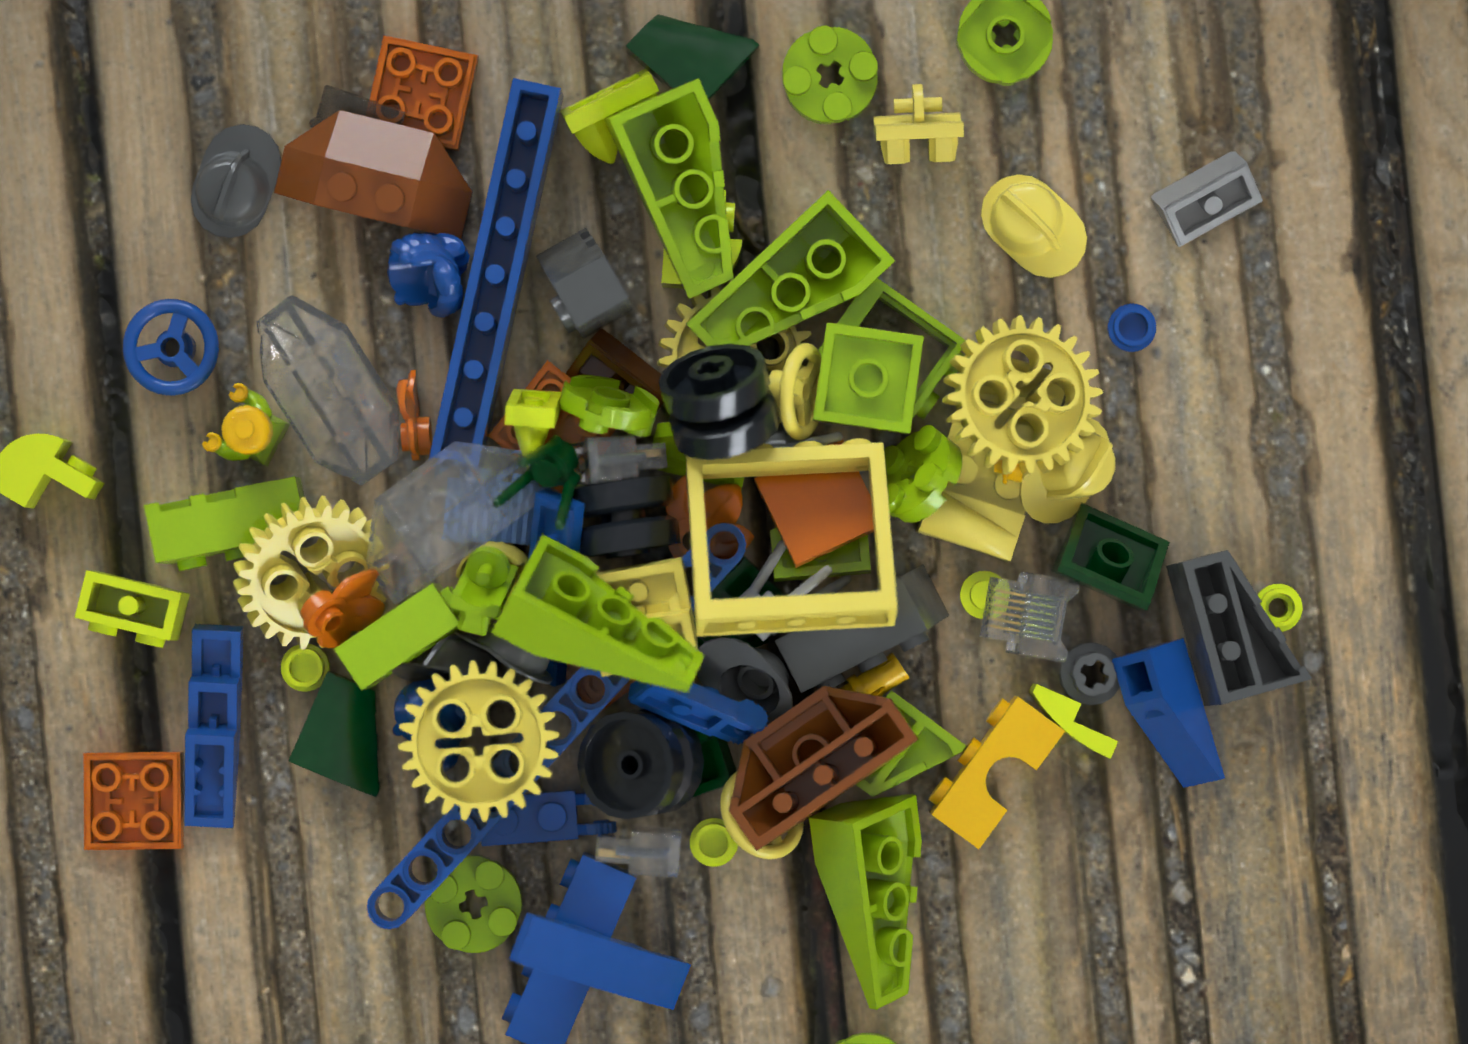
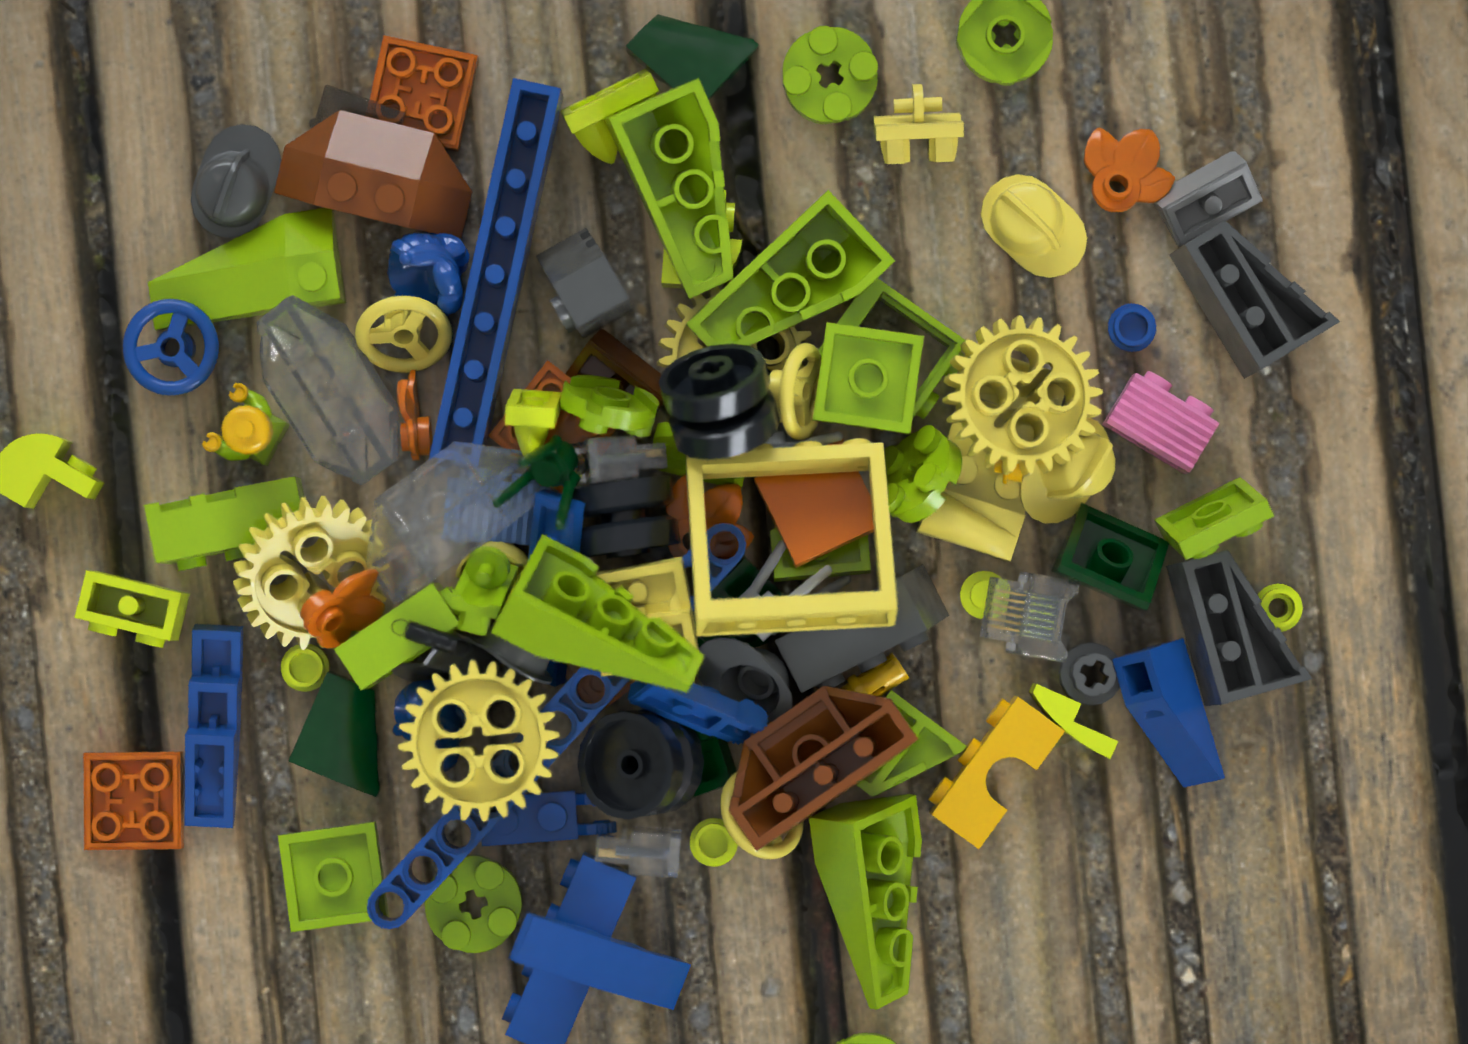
none -> lime wedge [148,208,346,331]
none -> lime plate [278,821,389,932]
none -> light yellow piece [355,296,452,373]
none -> black piece [391,619,472,656]
none -> orange plate [1084,128,1175,212]
none -> bright pink brick [1102,371,1219,474]
none -> lime plate [1154,477,1274,560]
none -> dark grey wedge [1169,220,1341,379]

